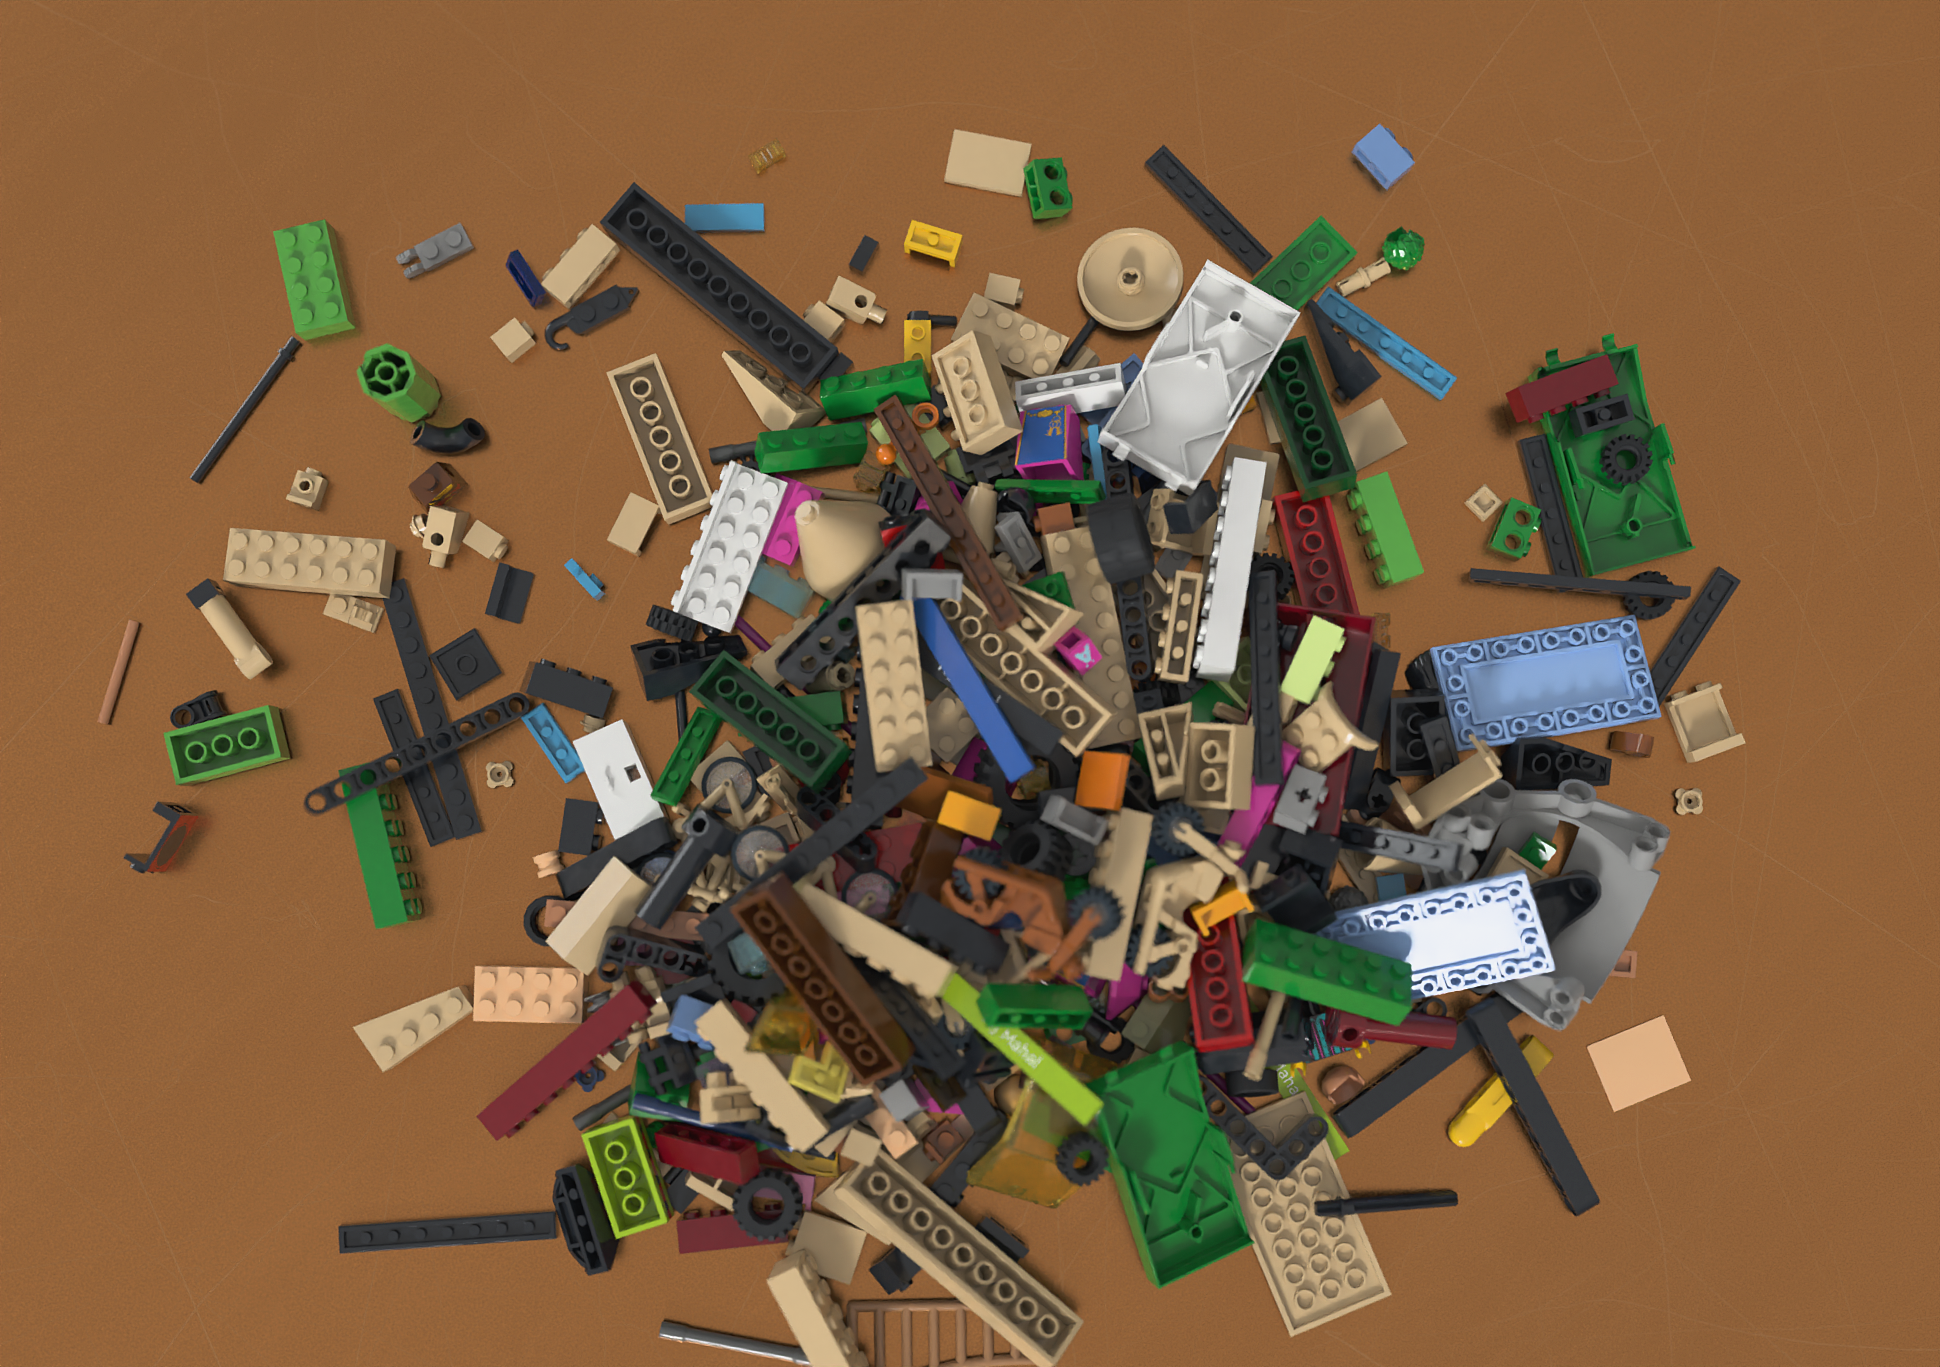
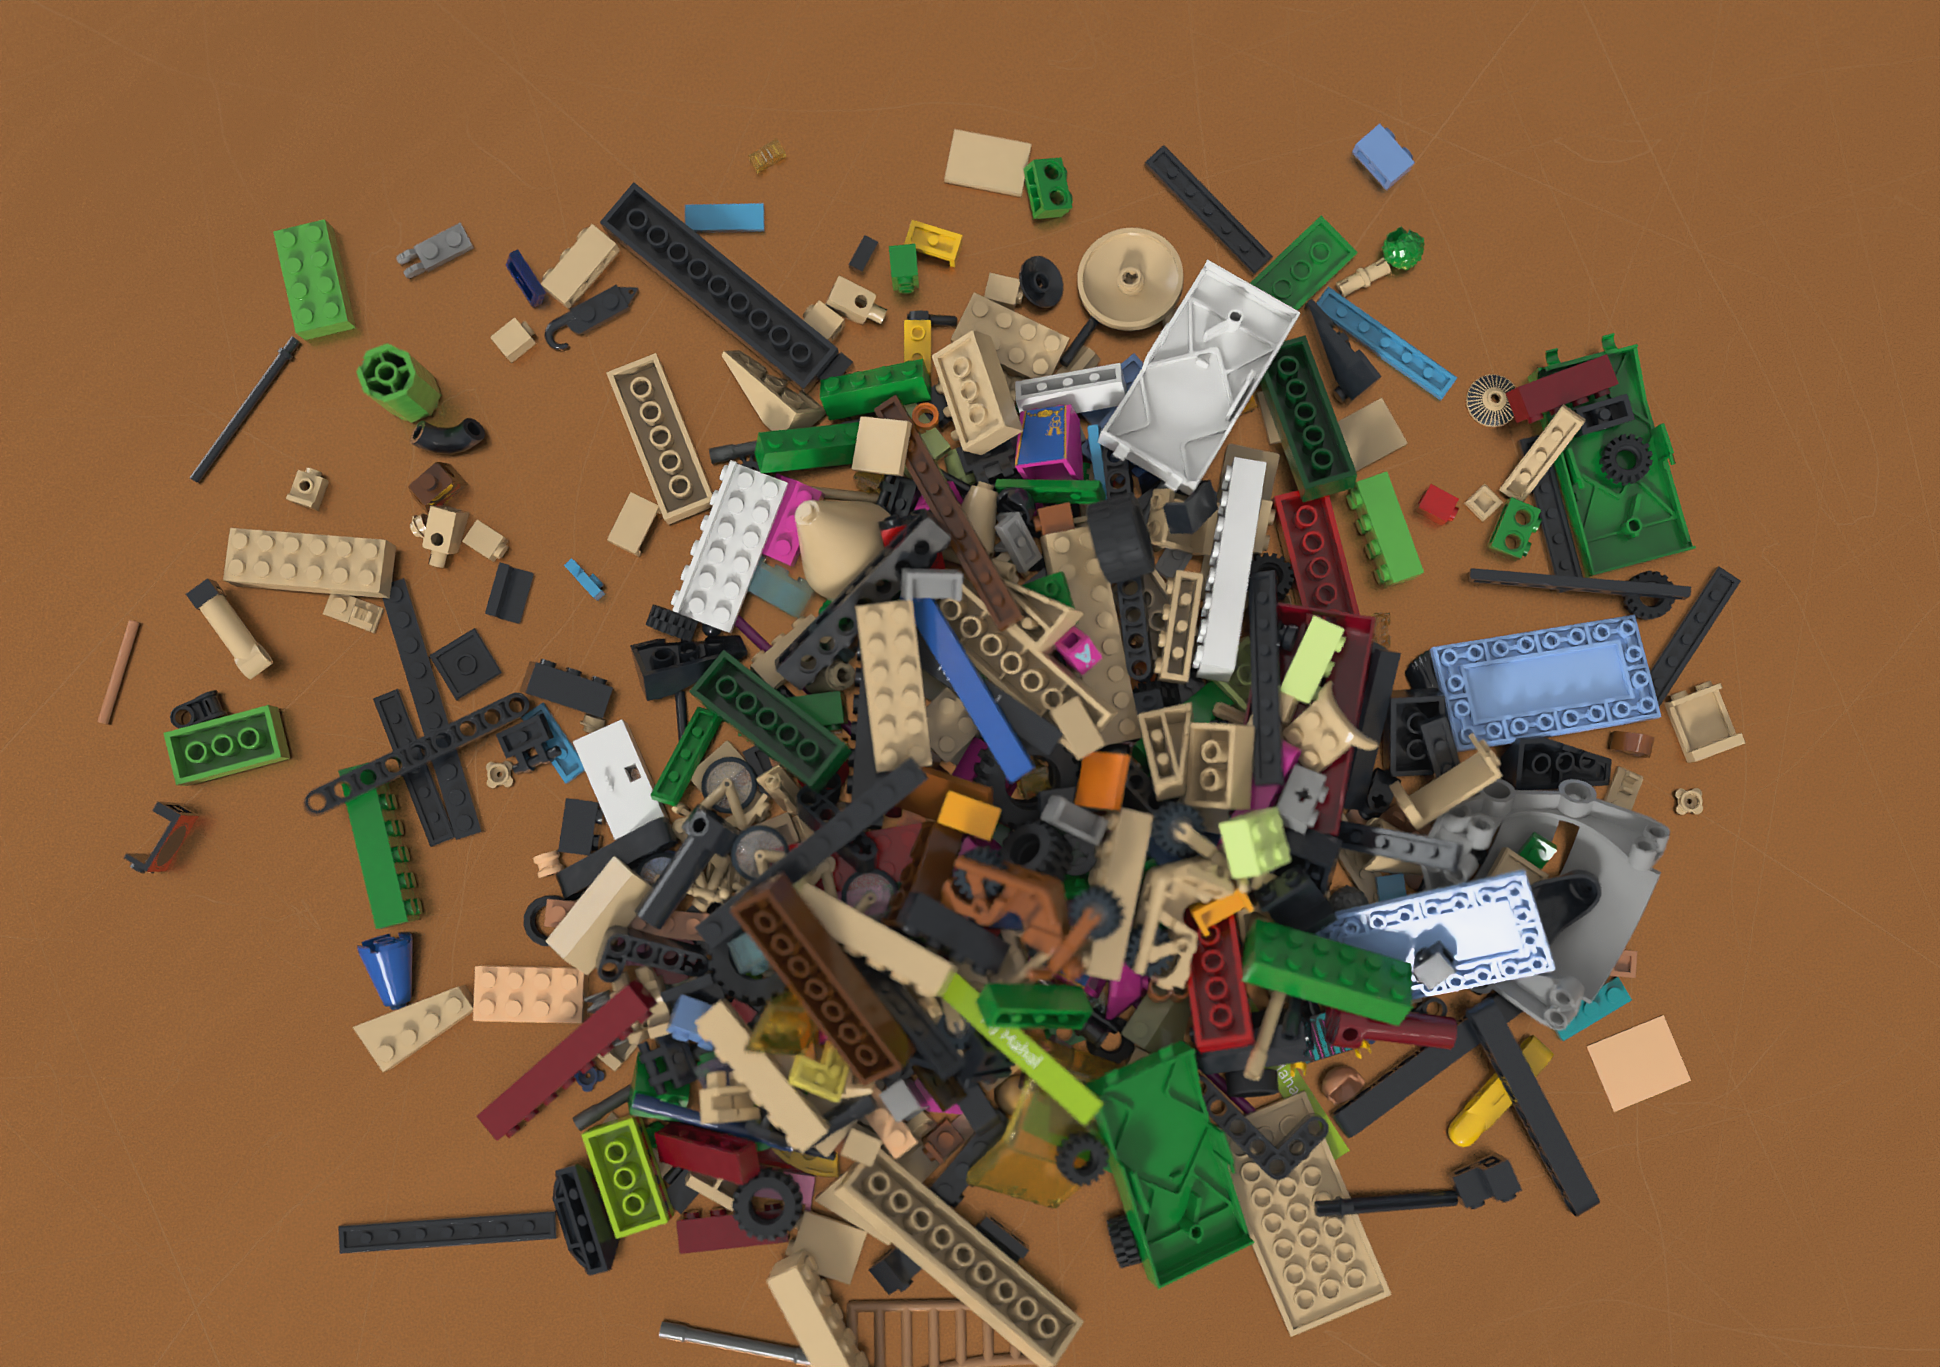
none -> blue cone [357,932,413,1010]
none -> black plate [496,713,562,775]
none -> tan tile [852,417,912,476]
none -> green brick [889,244,919,293]
none -> black dish [1019,256,1064,308]
none -> tan slope [1051,696,1106,760]
none -> black tyre [1107,1215,1142,1269]
none -> tan plate [1172,863,1235,900]
none -> yellowish green brick [1219,807,1291,879]
none -> brick [1412,940,1457,990]
none -> red brick [1414,484,1459,526]
none -> black brick [1447,1153,1522,1210]
none -> dish [1466,374,1516,427]
none -> tan tile [1499,404,1586,502]
none -> teal plate [1554,976,1632,1041]
none -> tan plate [1603,766,1643,810]

